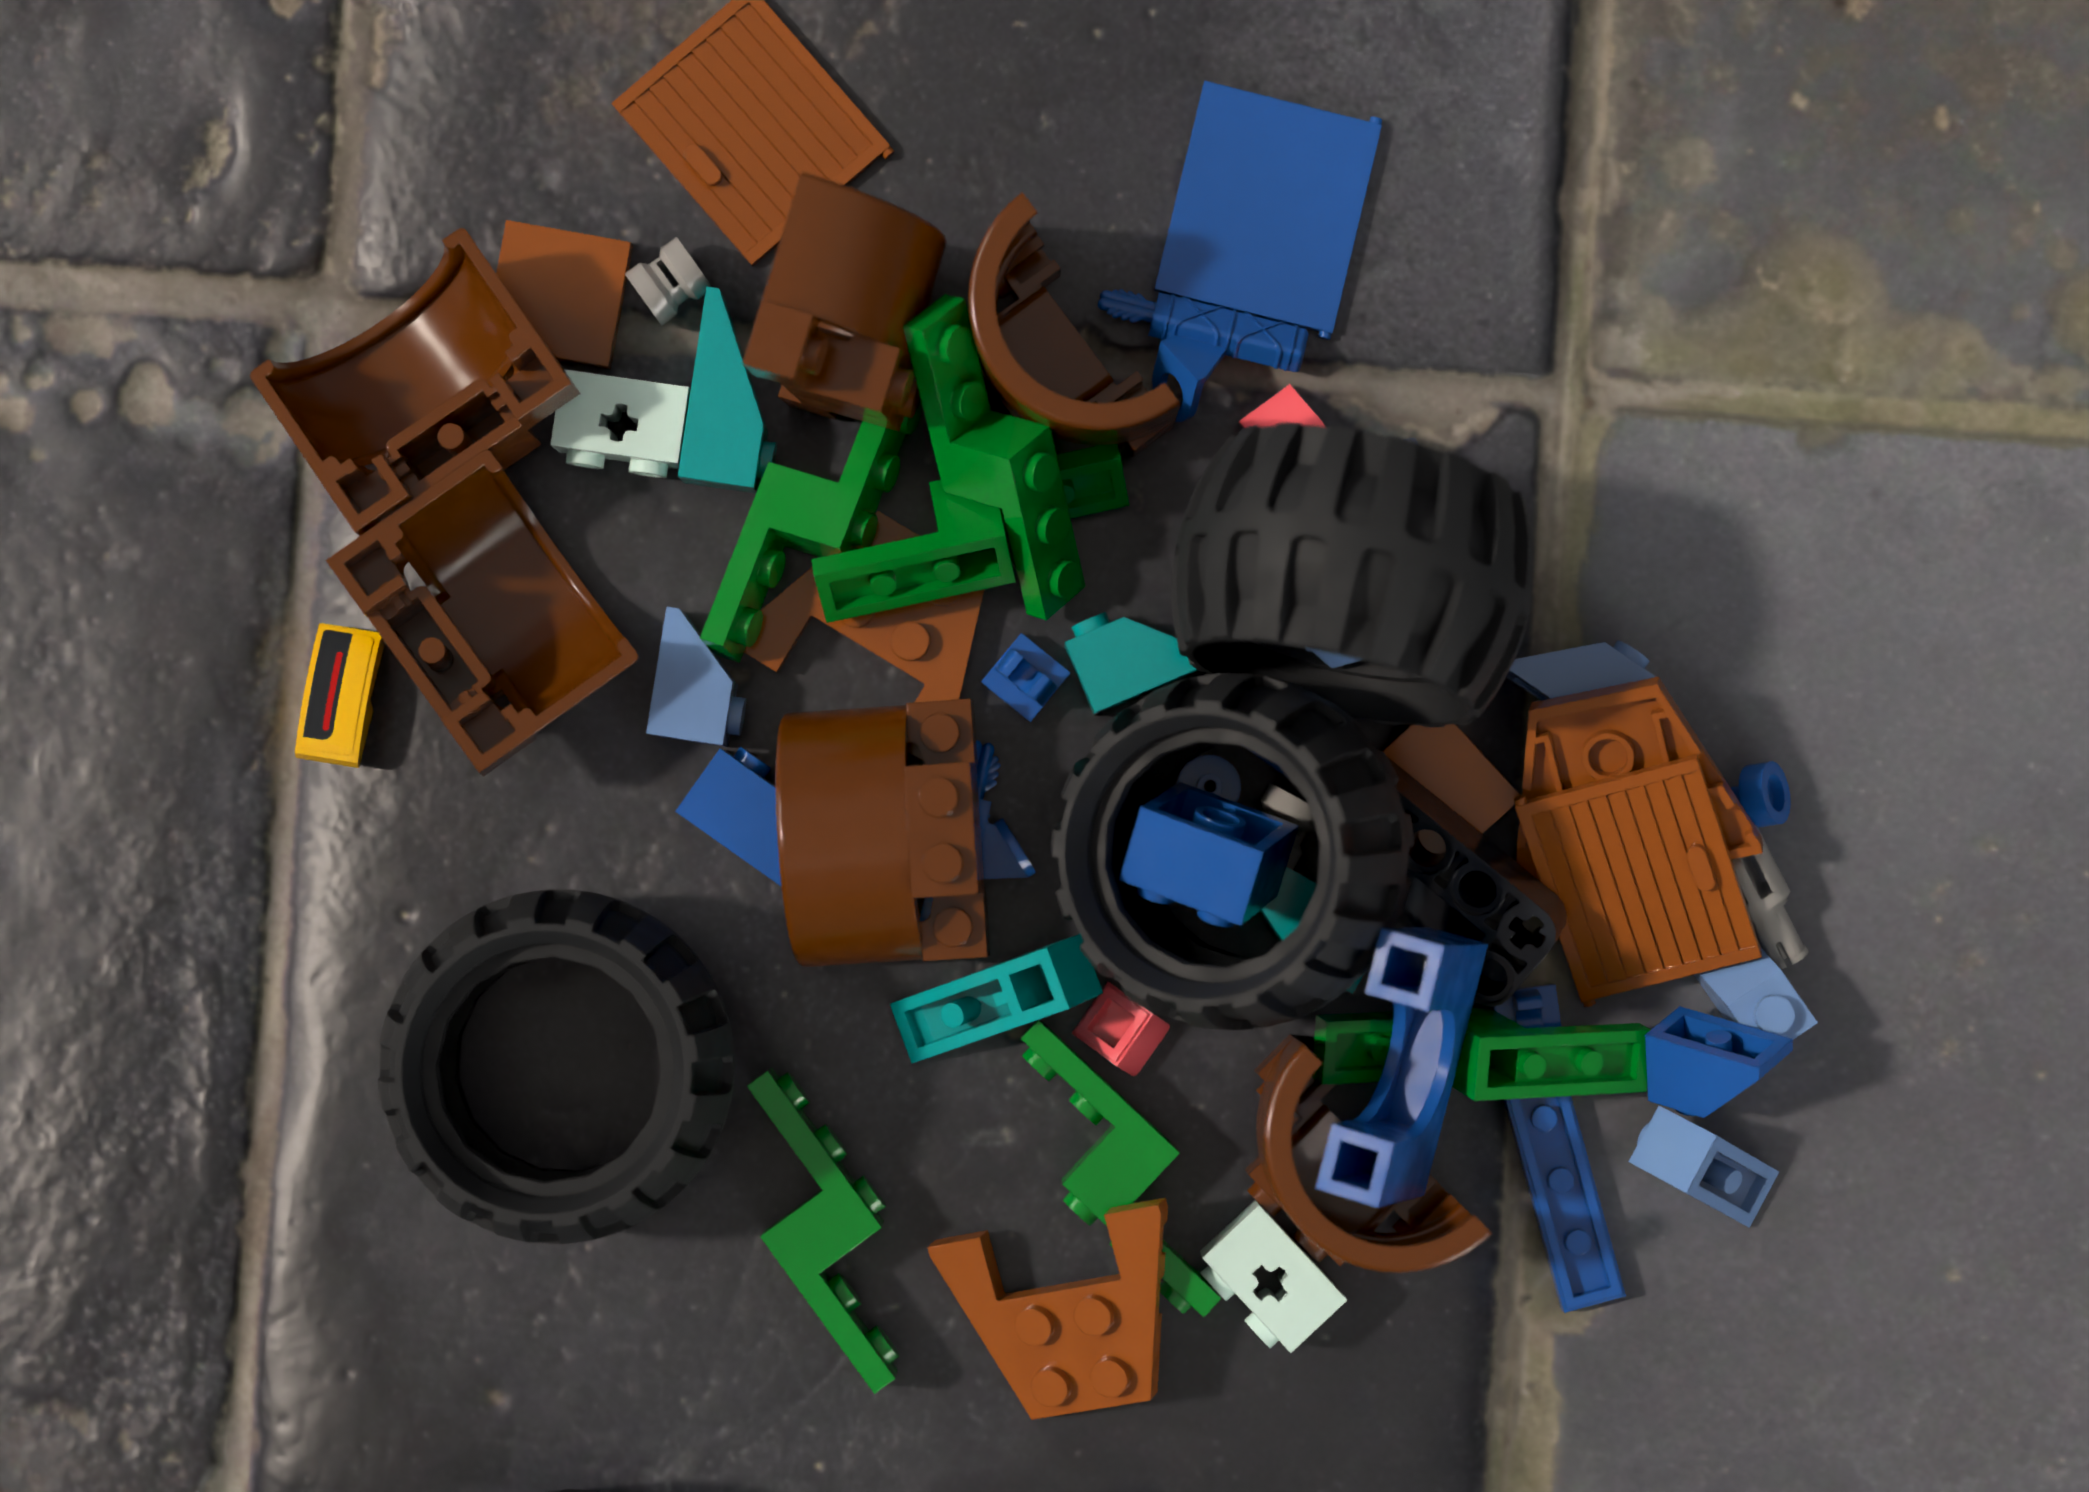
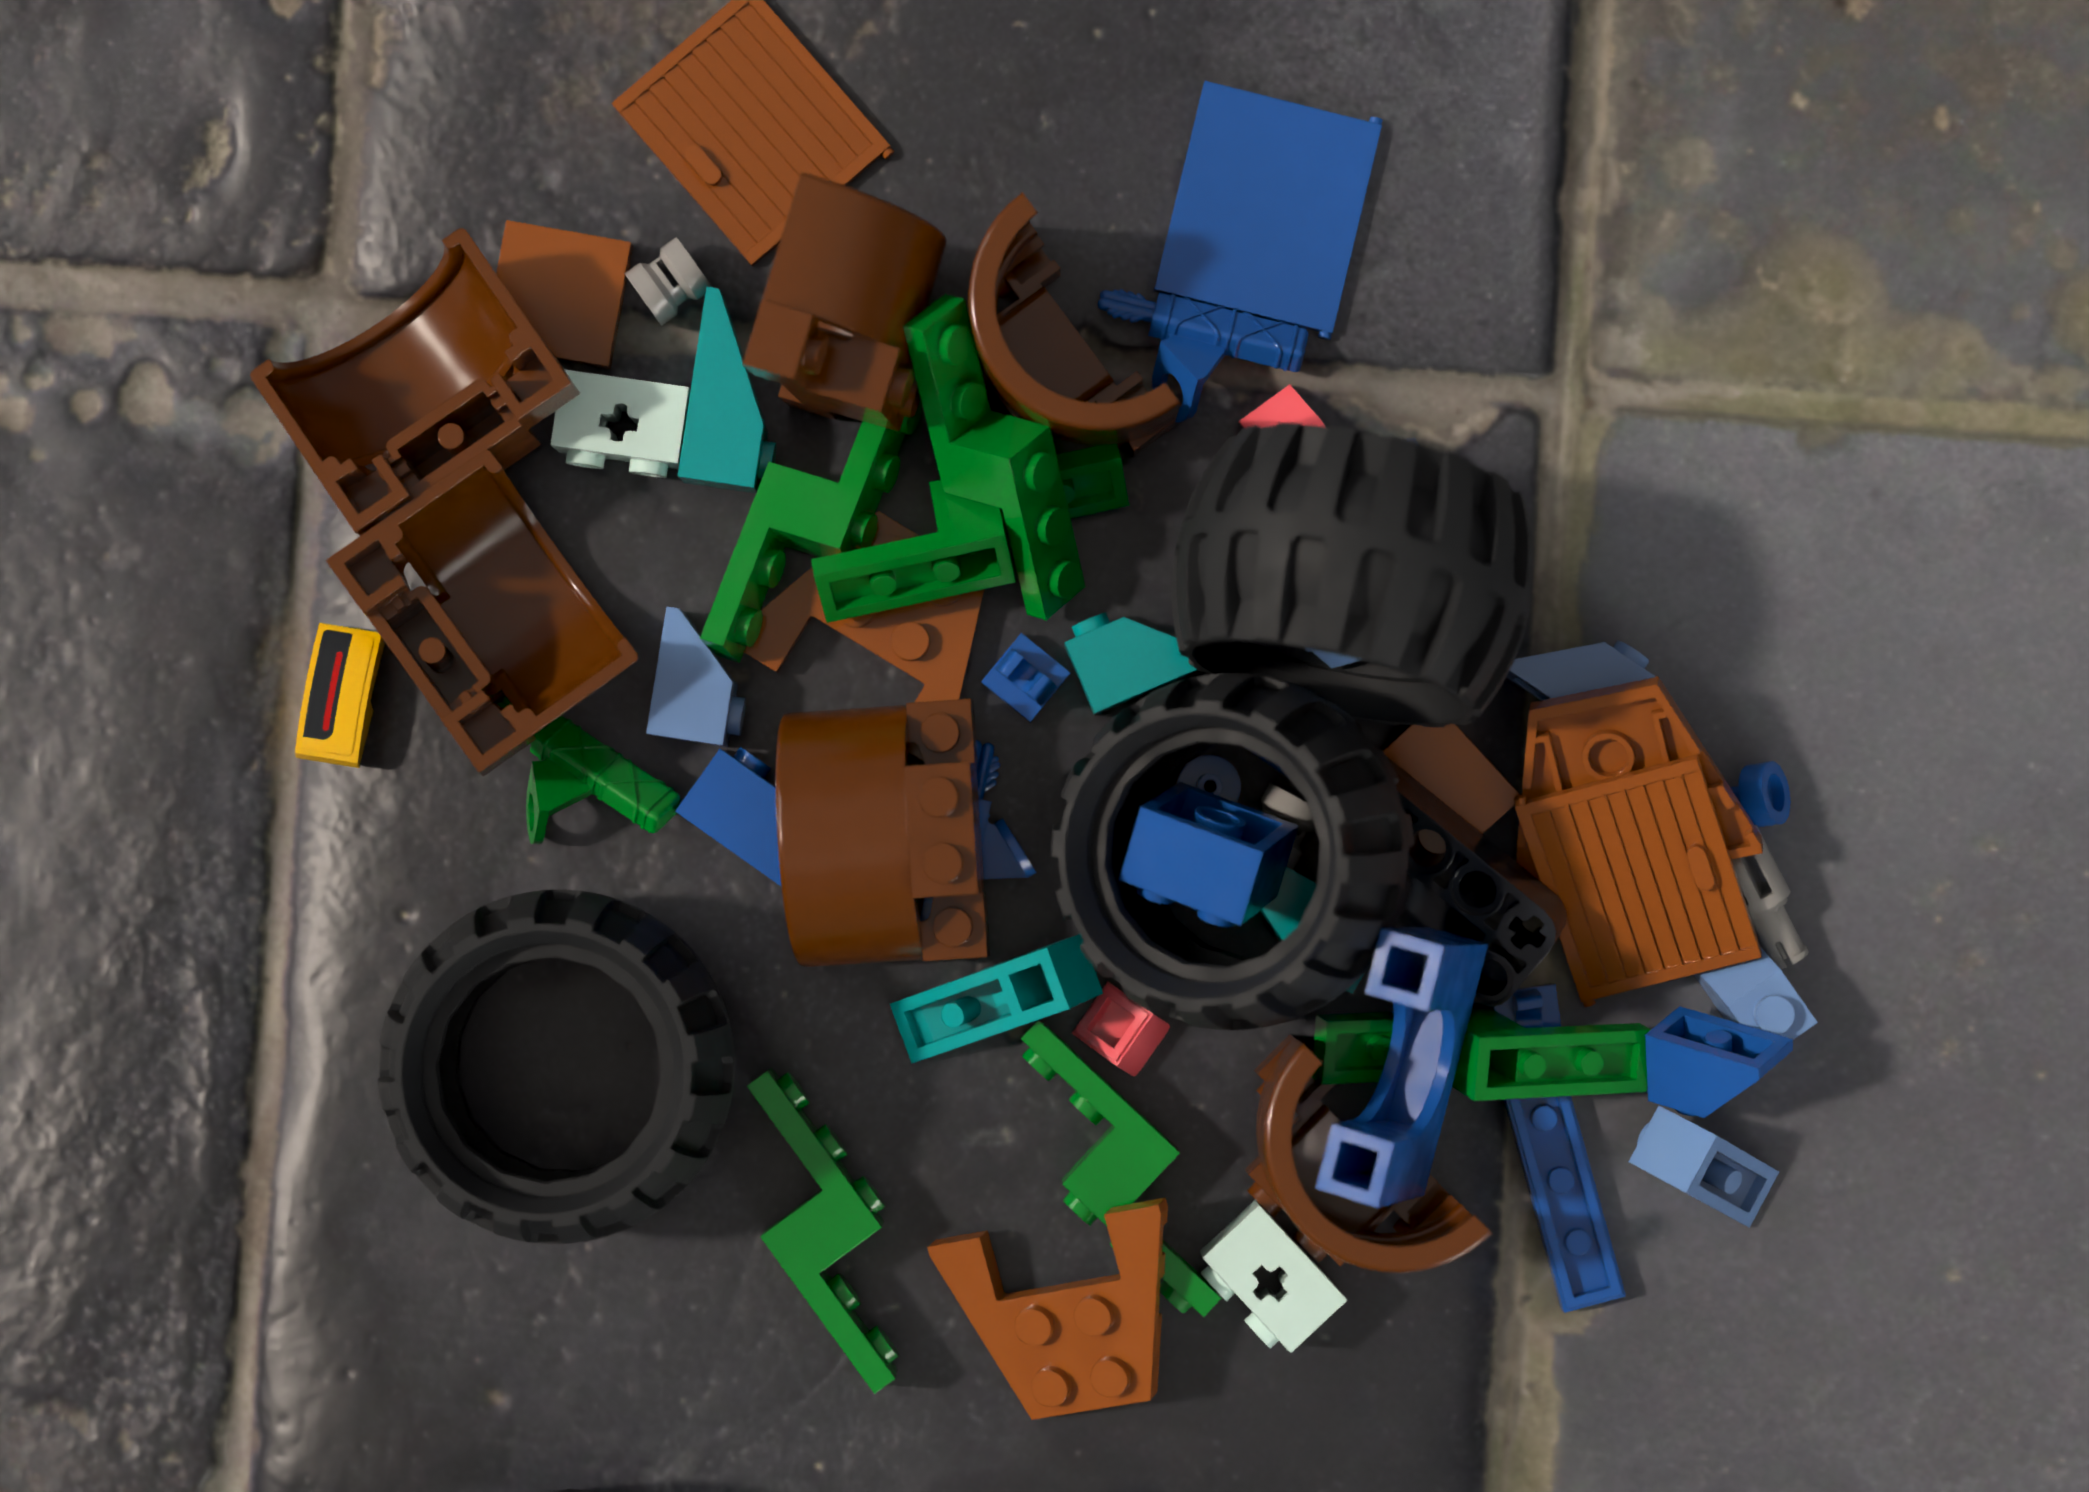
none -> green piece [497,696,680,844]

